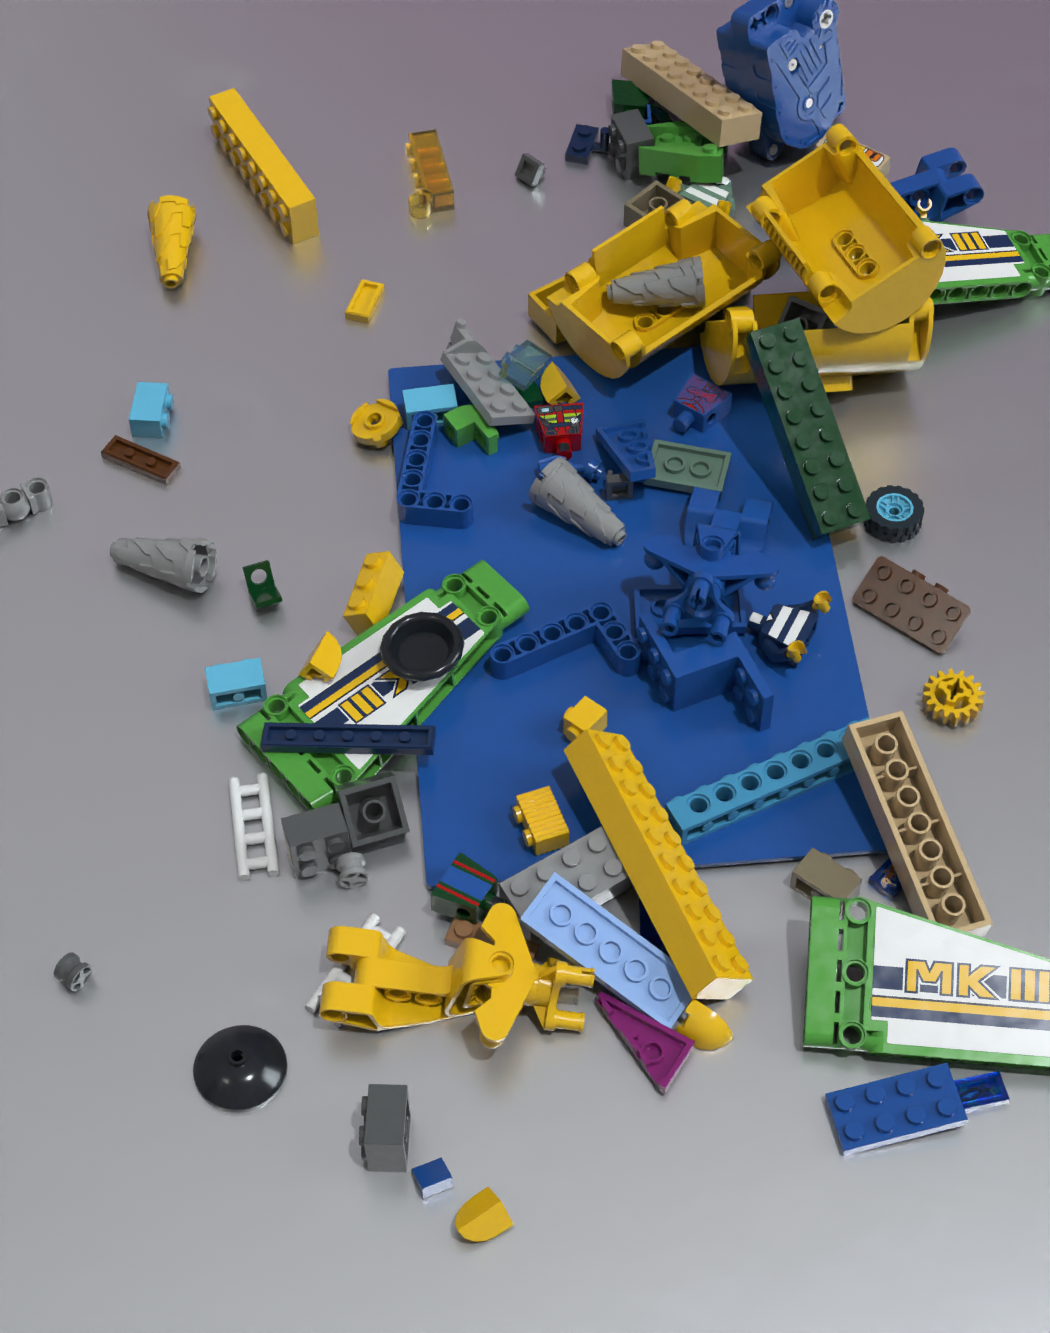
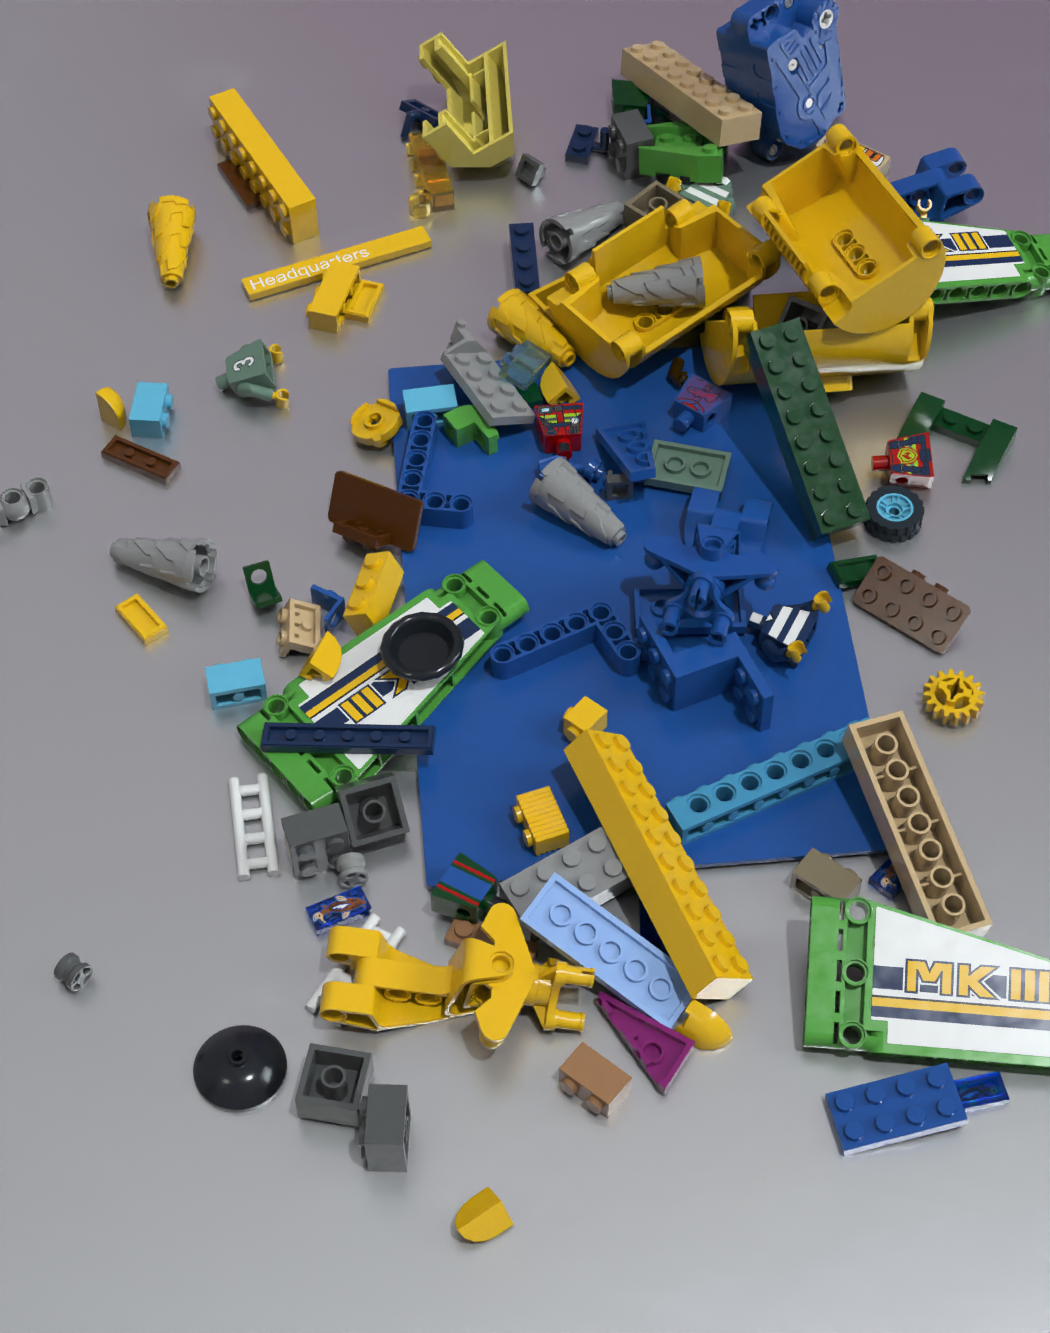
blue slope [411,1158,453,1199] -> none
none -> yellow brick [95,387,126,431]
none -> yellow tile [115,593,169,646]
none -> sand green torso [215,339,289,409]
none -> reddish brown tile [217,159,262,211]
none -> yellow tile [241,225,432,301]
none -> tan bracket [276,598,321,657]
none -> dark grey brick [295,1043,374,1127]
none -> tile [305,885,373,936]
none -> yellow brick [306,260,361,334]
none -> blue bracket [310,584,346,634]
none -> reddish brown bracket [328,471,424,552]
none -> dark blue plate [399,99,439,139]
none -> light yellow wedge [418,32,515,167]
none -> yellow cone [487,289,576,368]
none -> dark blue brick [509,223,540,296]
none -> light grey cone [539,201,624,265]
none -> medium nougat brick [559,1042,632,1118]
none -> dark brown arm [668,357,689,388]
none -> dark green tile [827,555,878,589]
none -> torso [871,432,934,489]
none -> dark green wedge [897,392,1017,485]

